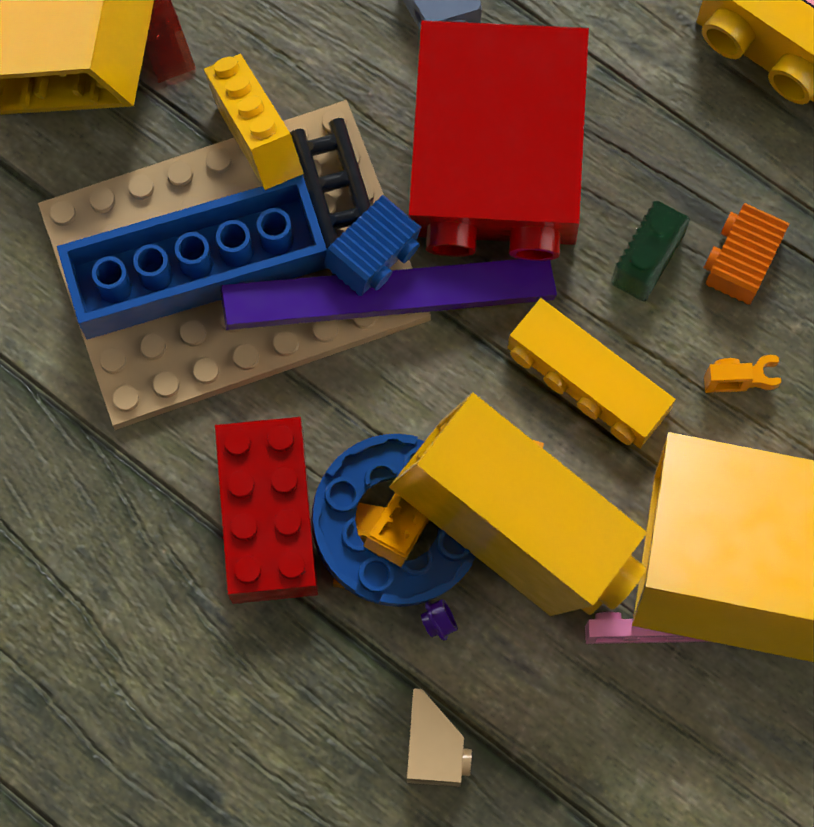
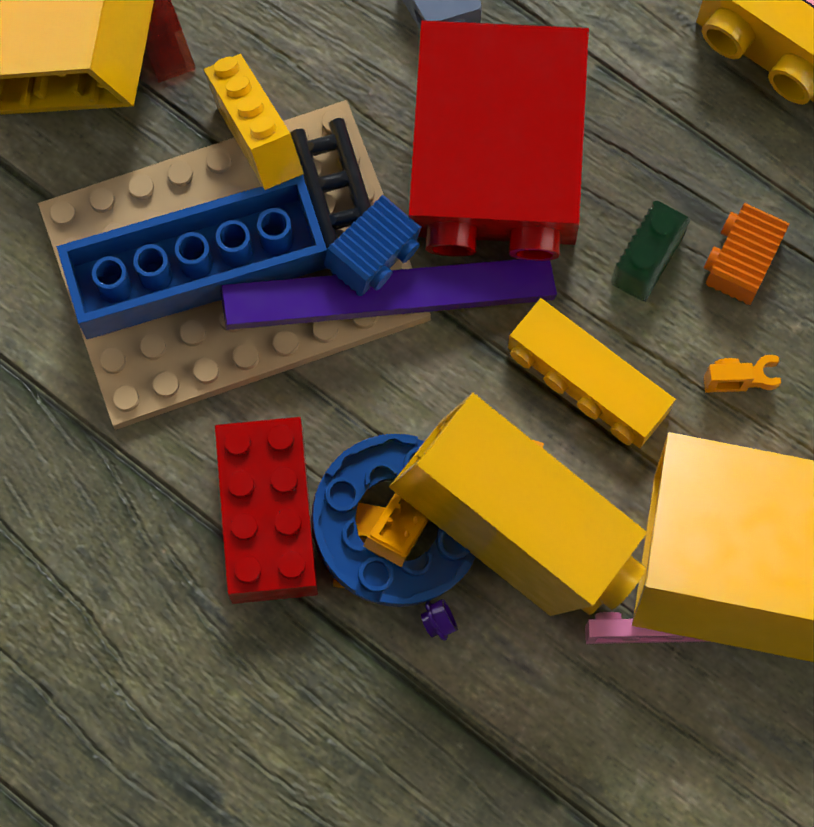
tan slope [407,688,472,787] -> none

